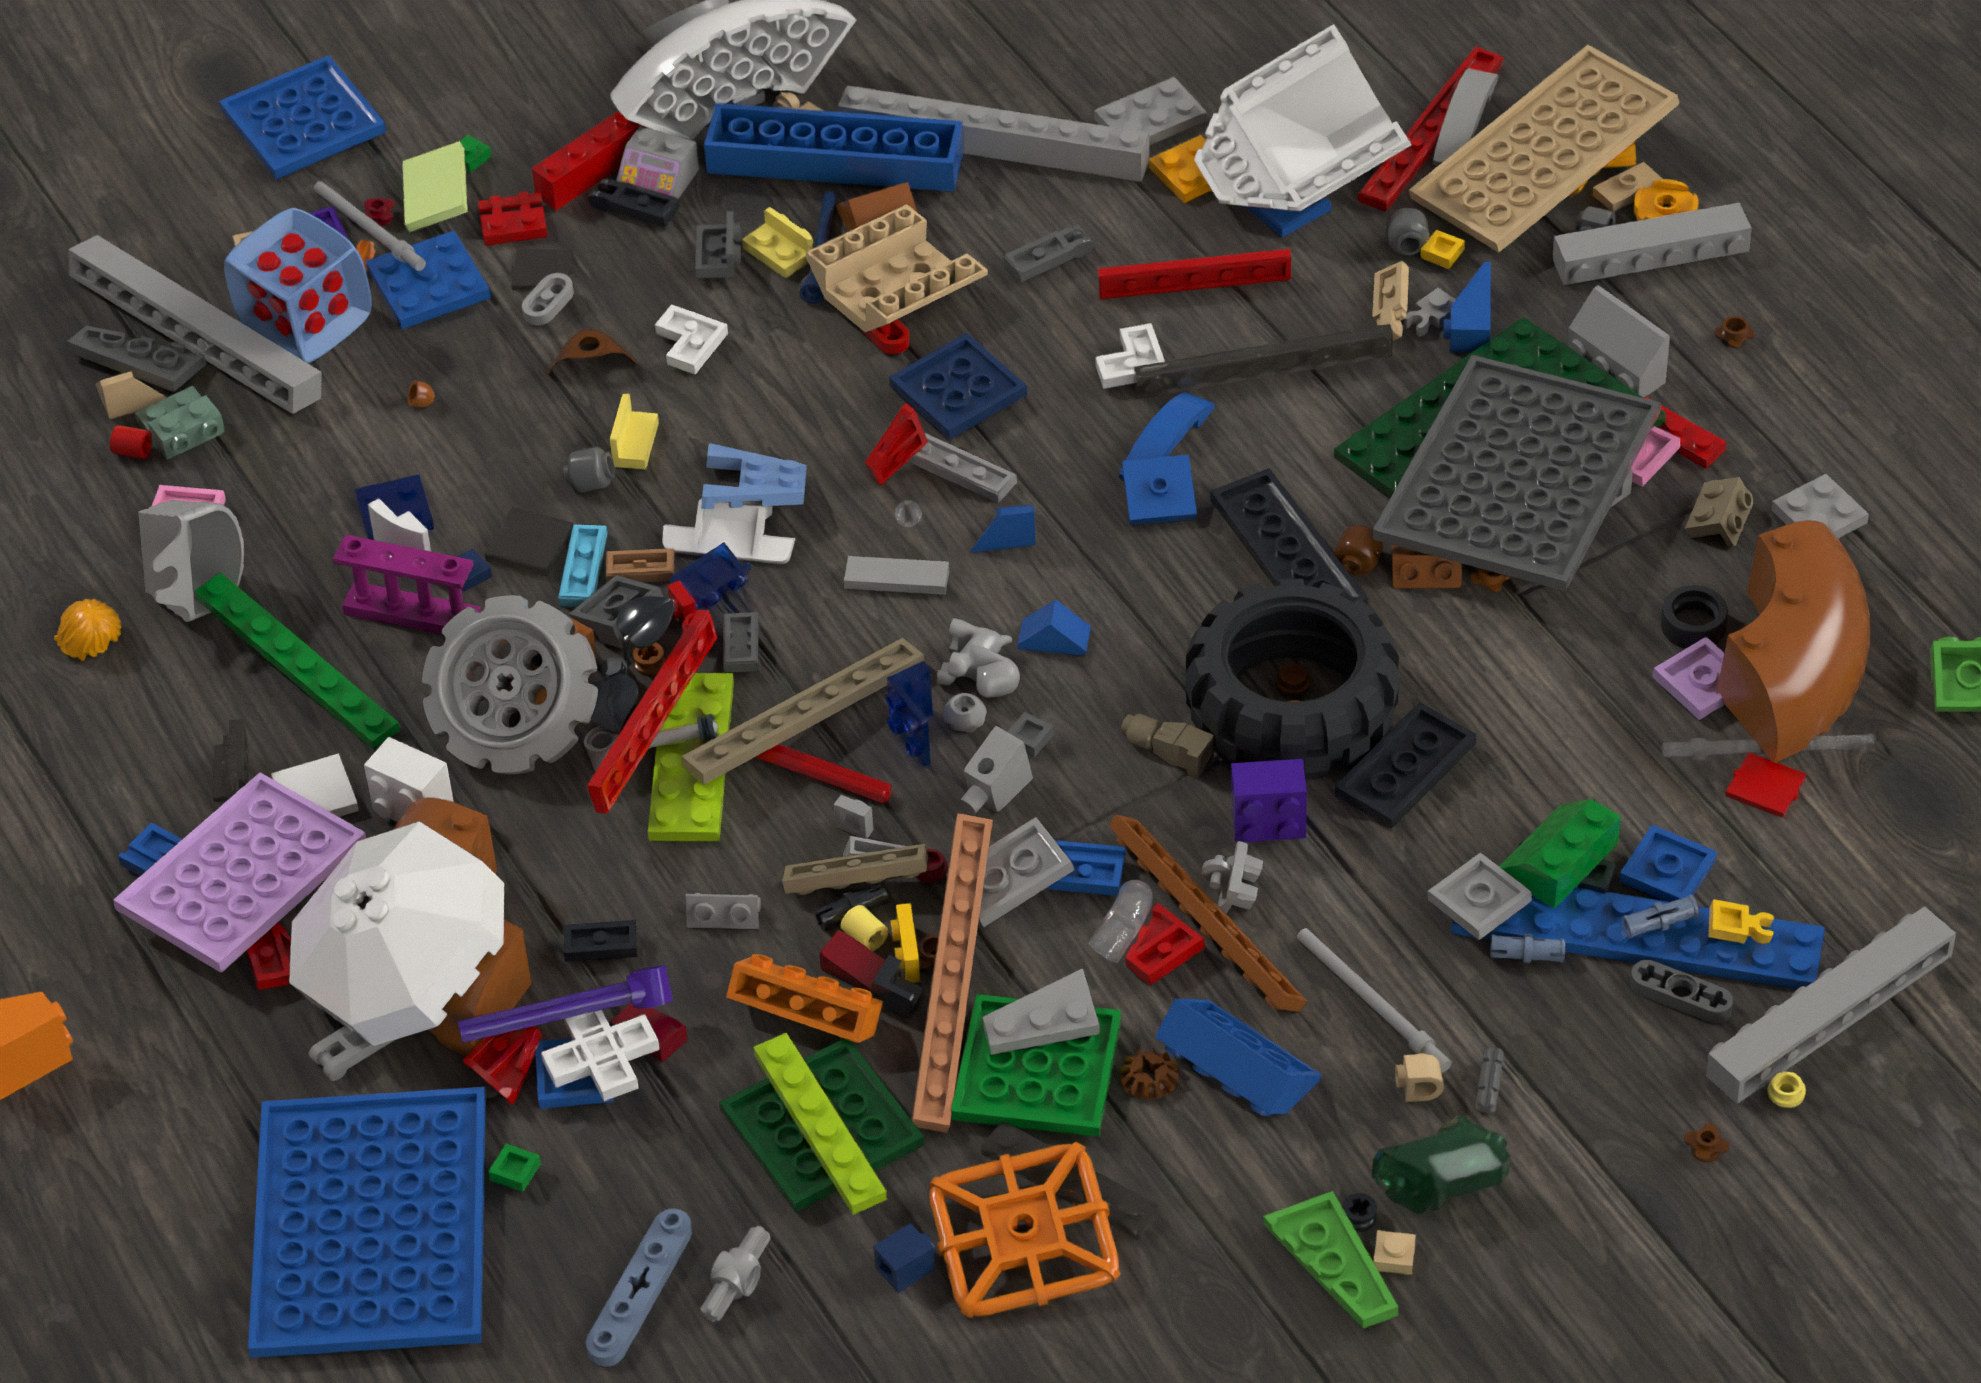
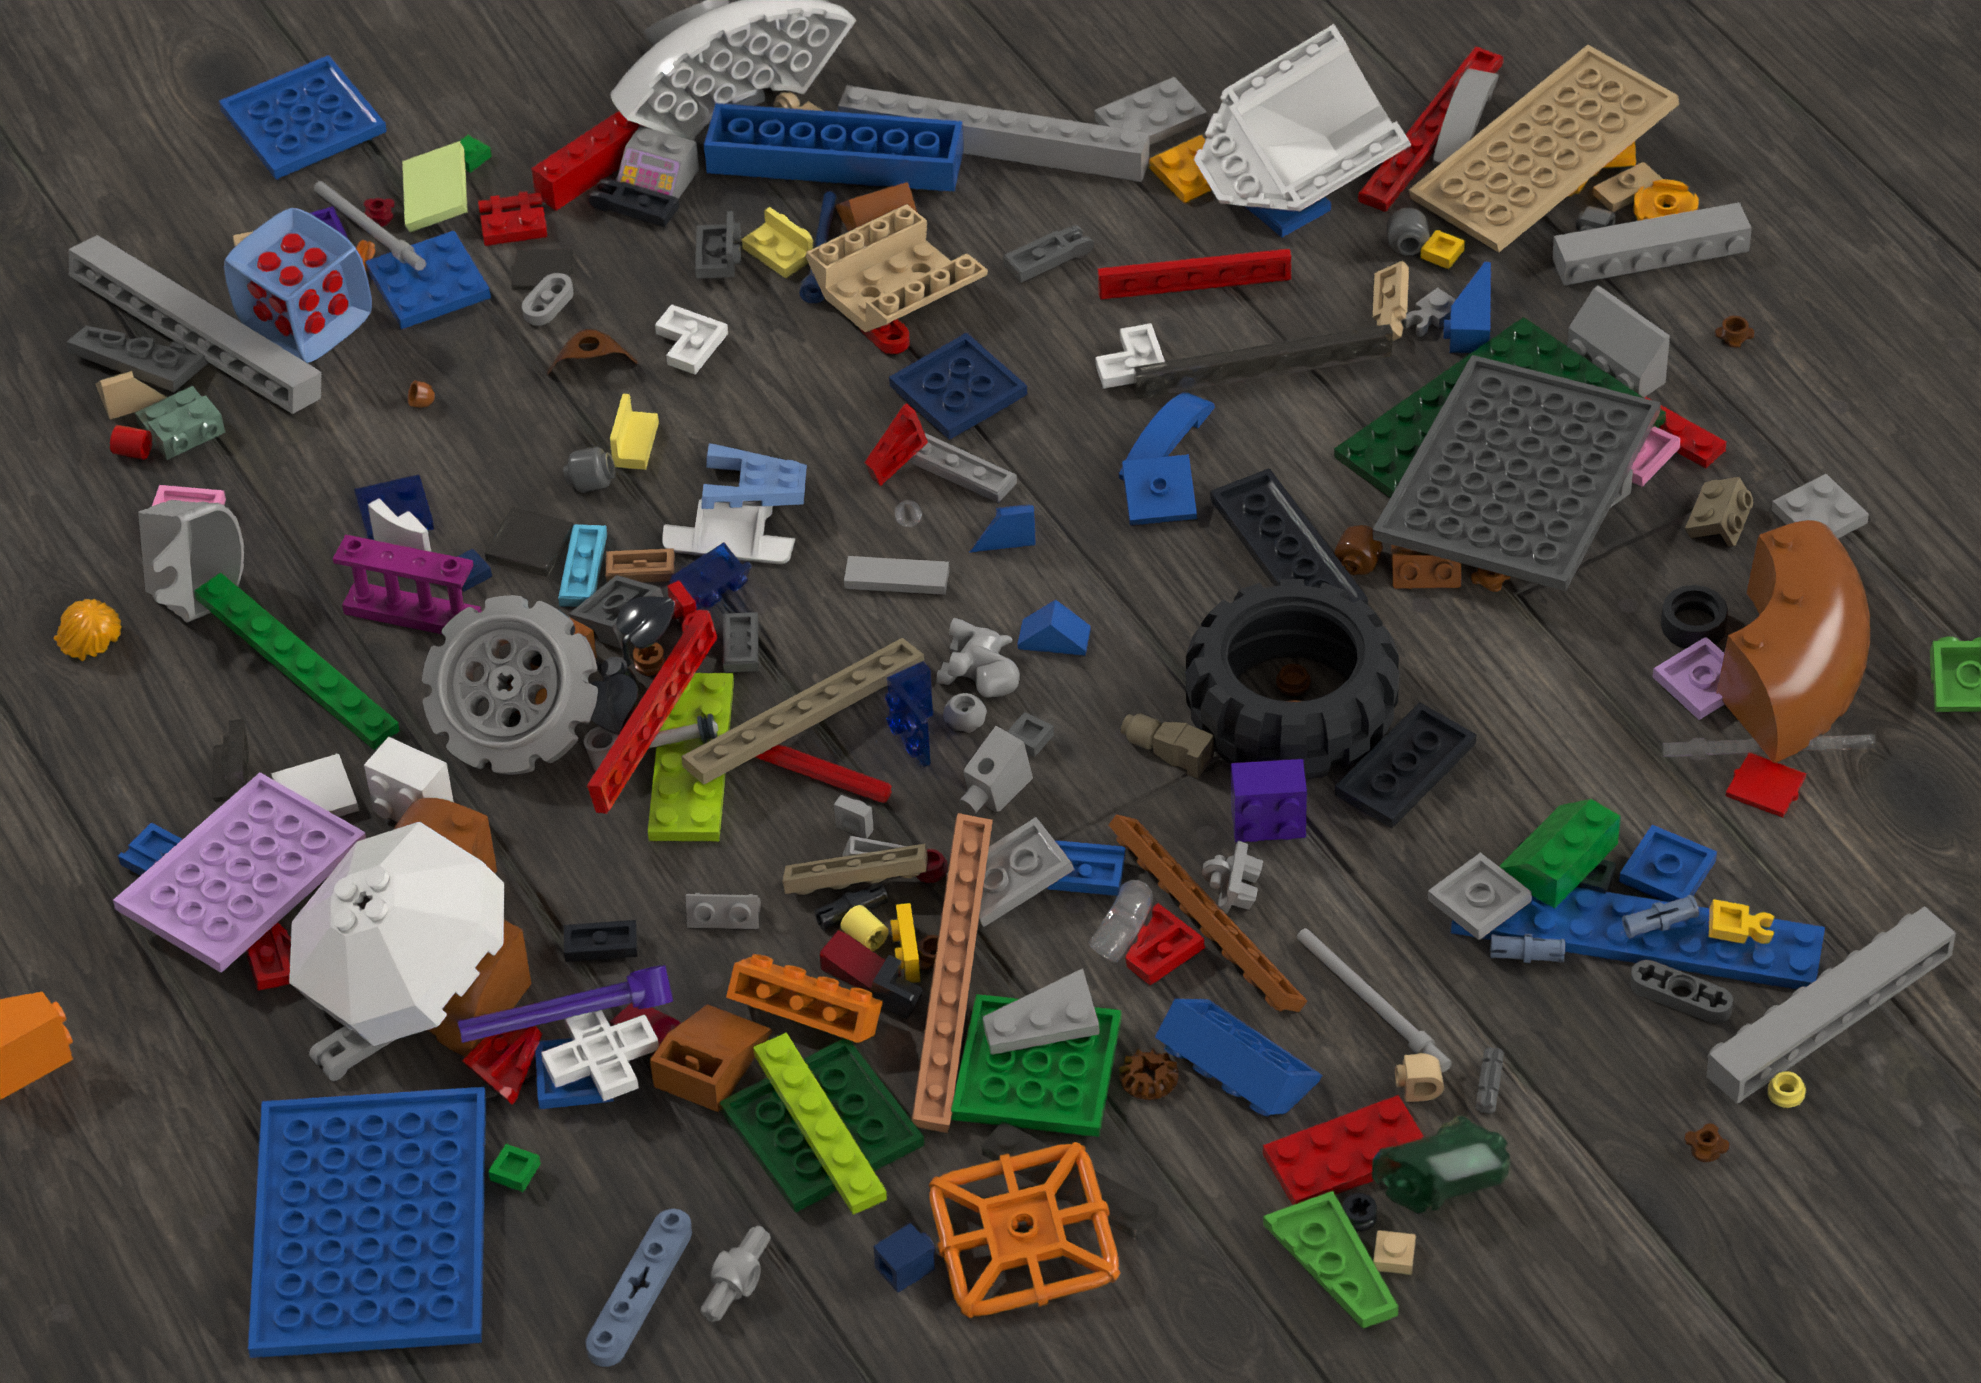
none -> dark orange slope [650,1004,772,1112]
none -> red plate [1263,1095,1432,1205]

